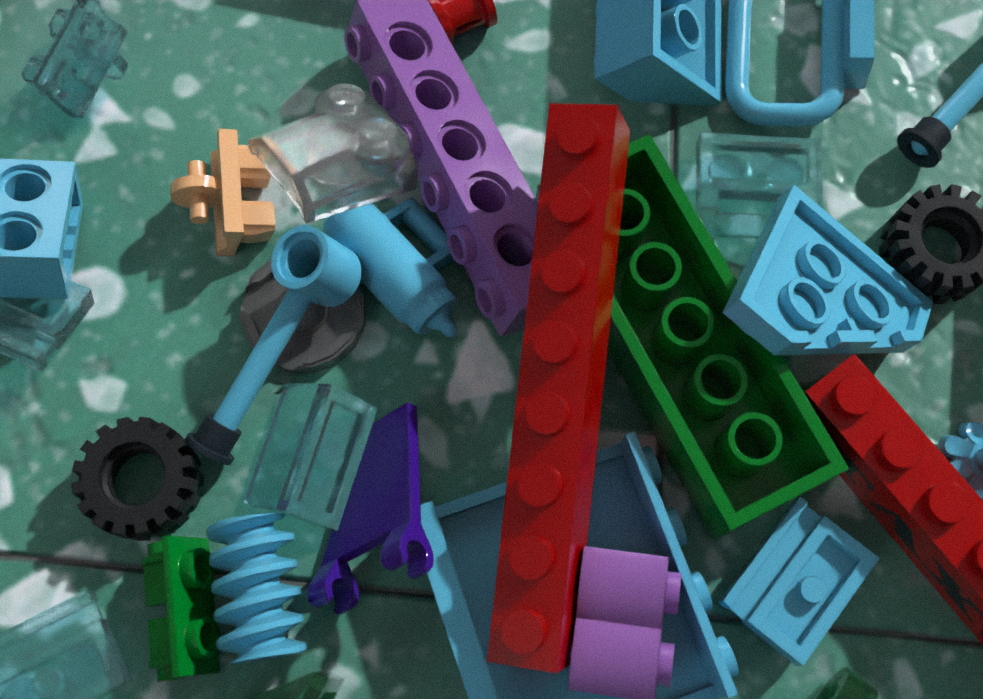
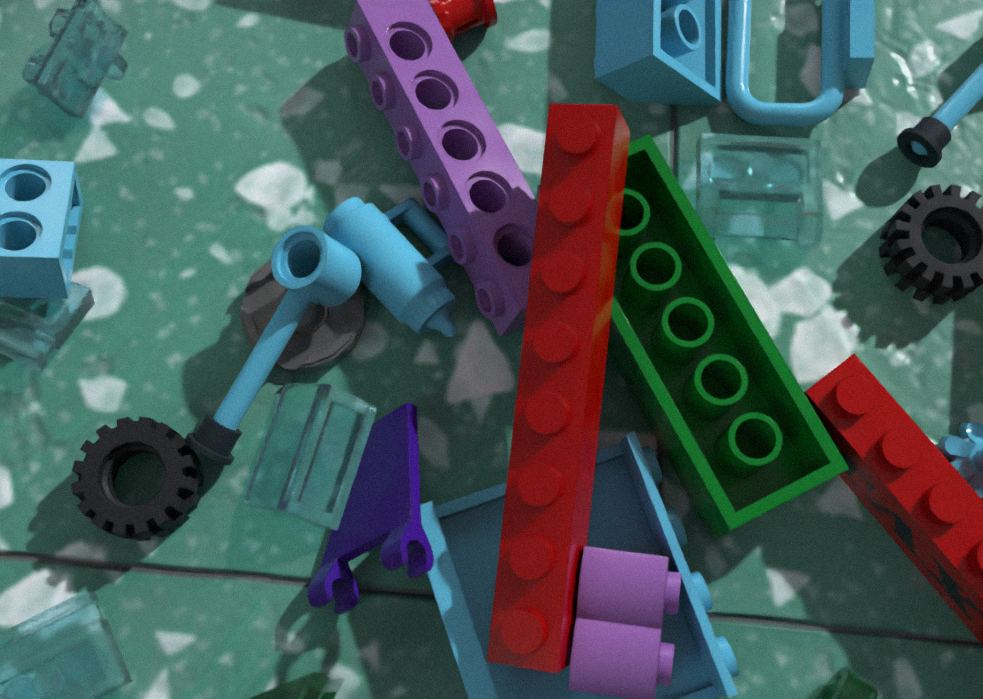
green hinge [141,535,221,682] -> none
light nougat hips [170,129,276,256] -> none
medium azure piece [206,513,307,665] -> none
clear slope [248,83,418,224] -> none
medium azure plate [717,497,880,666] -> none
medium azure plate [722,185,933,355] -> none

